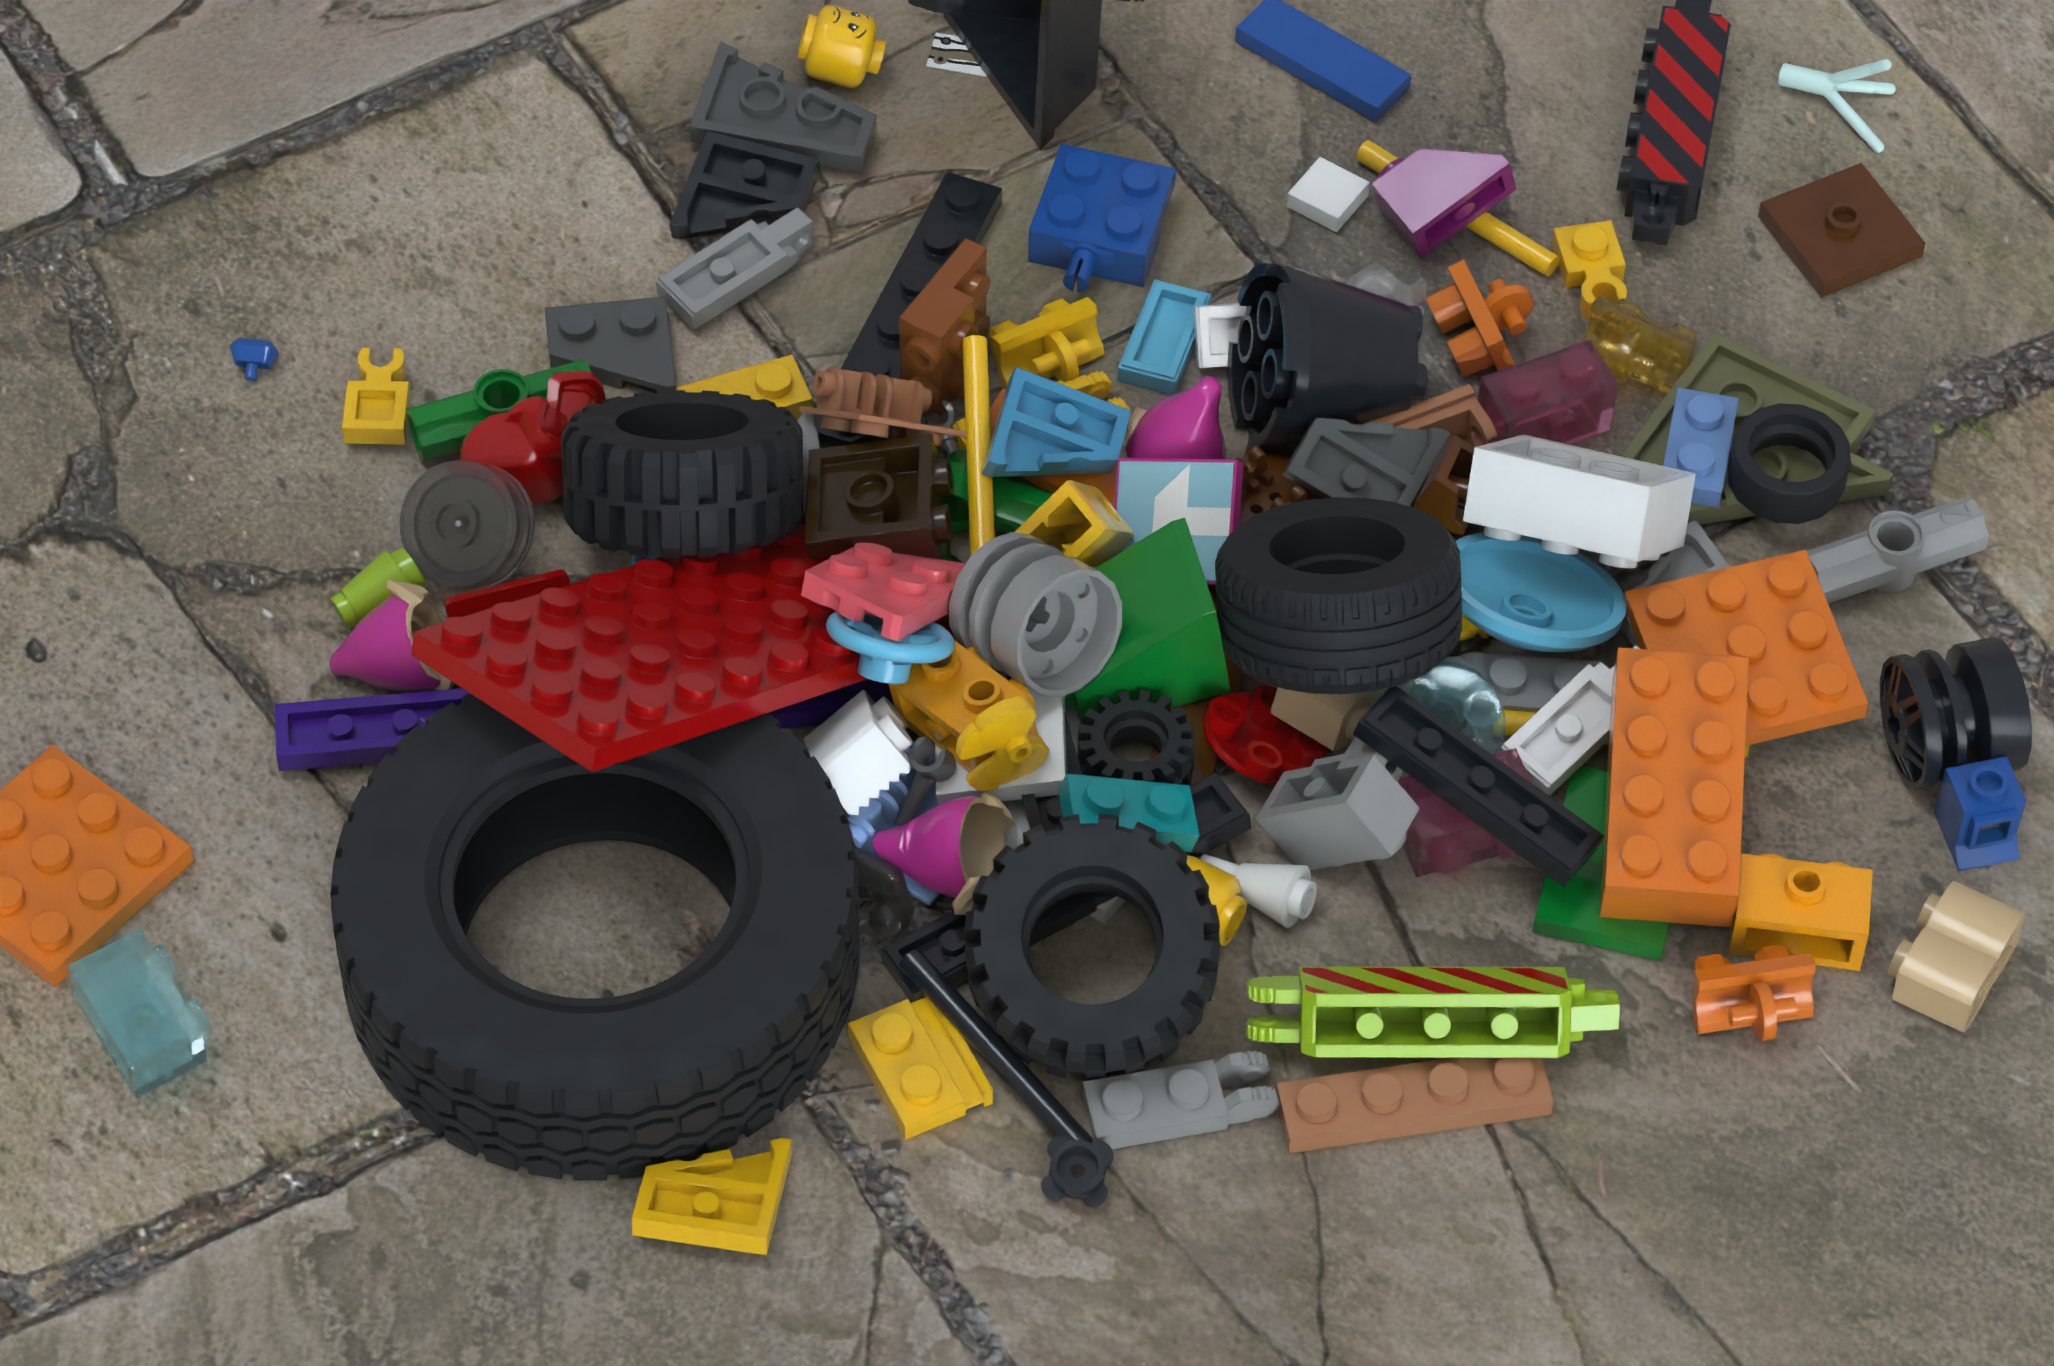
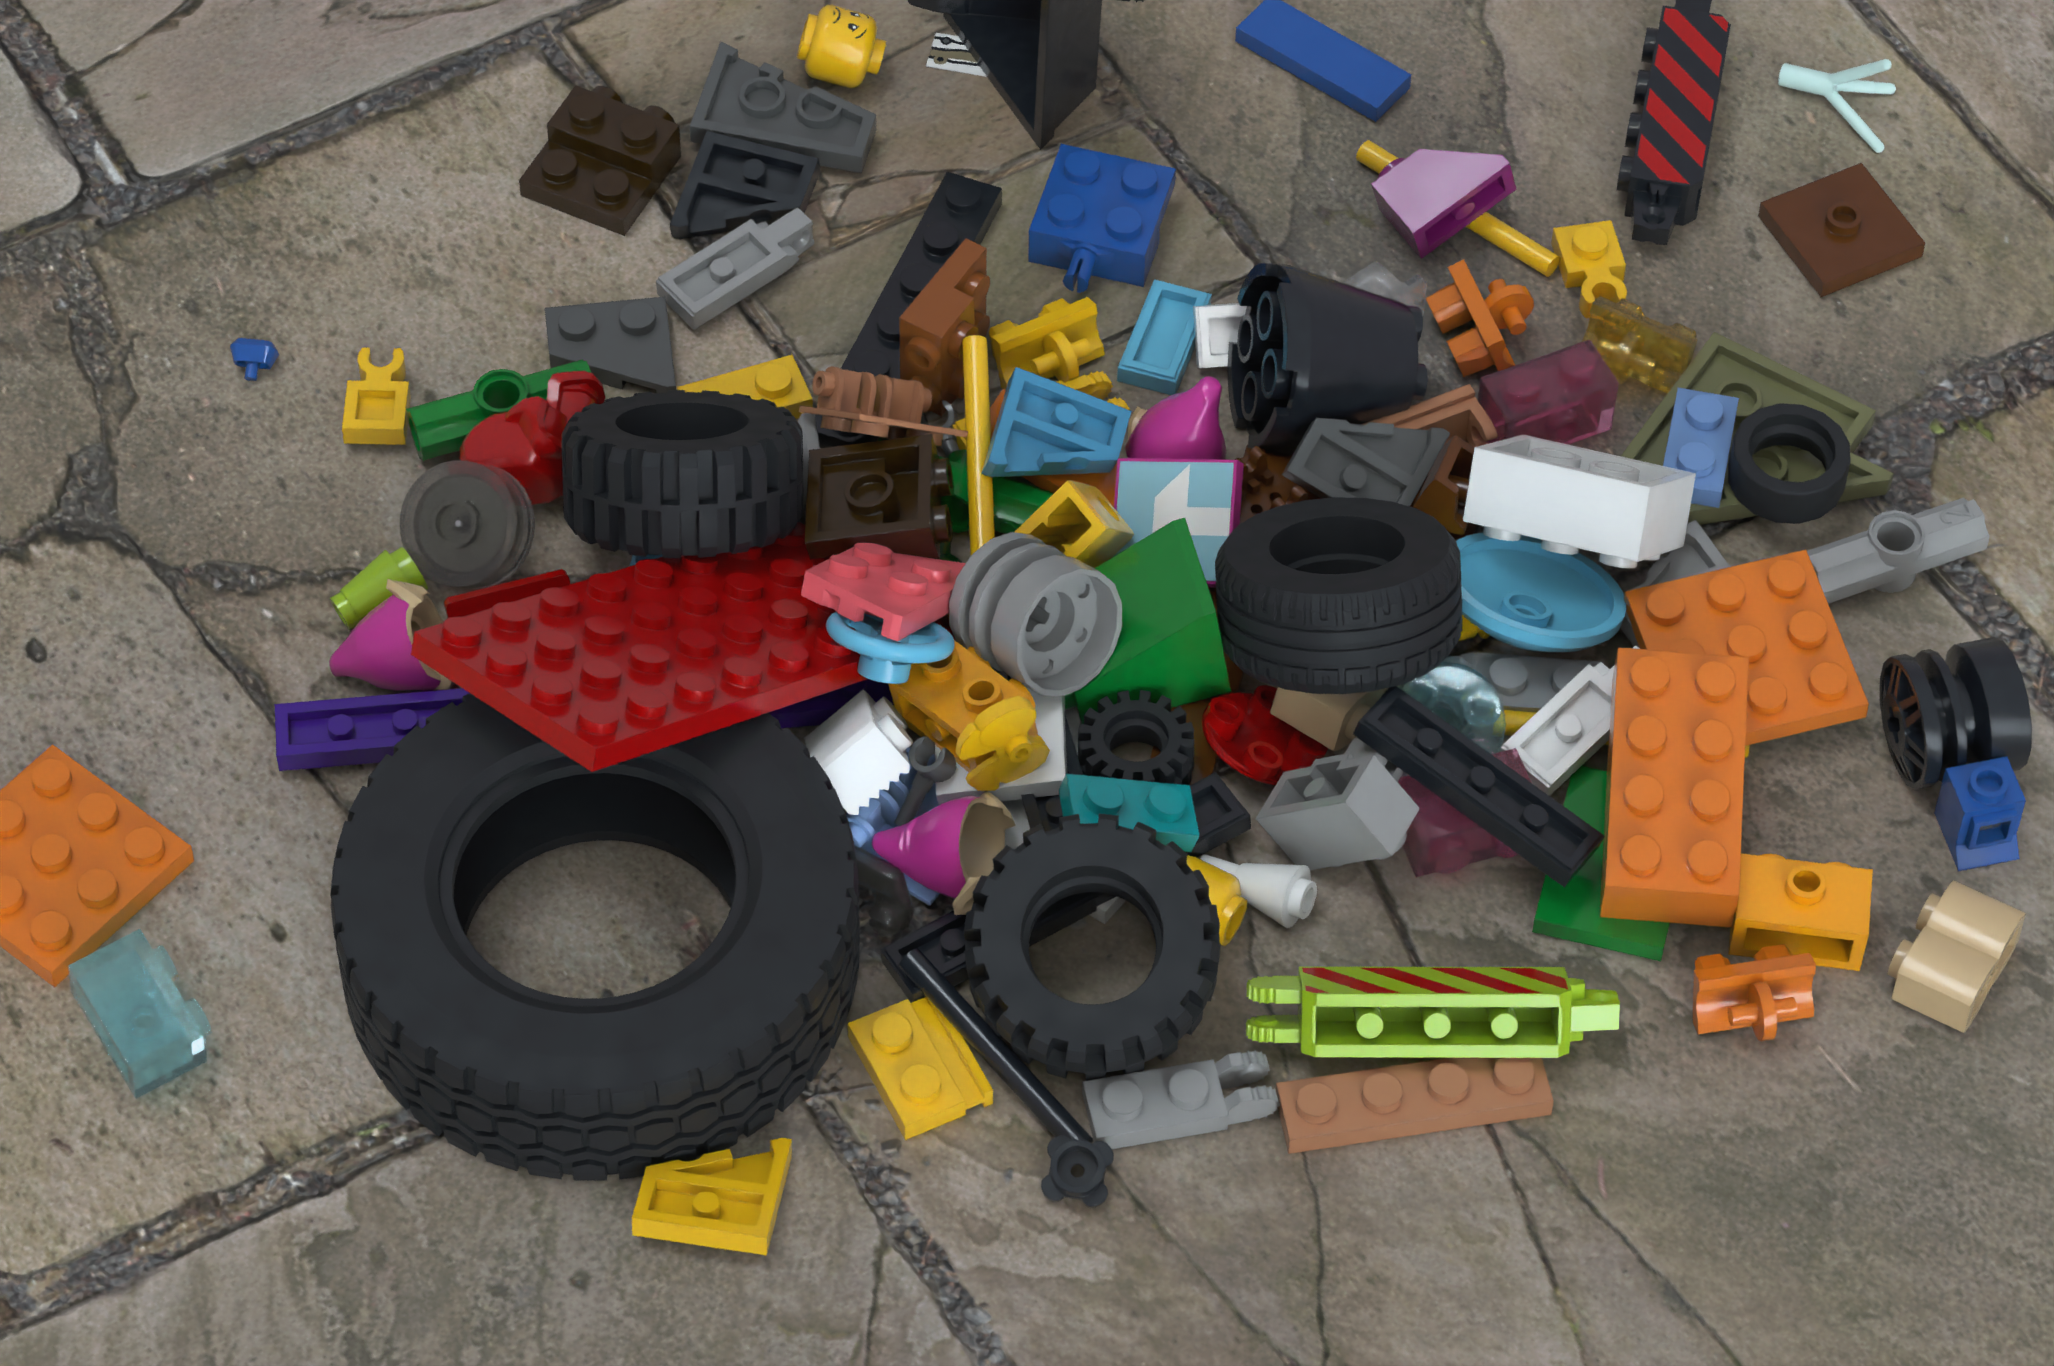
white tile [1287,157,1370,233] -> none
none -> dark brown plate [519,85,681,236]

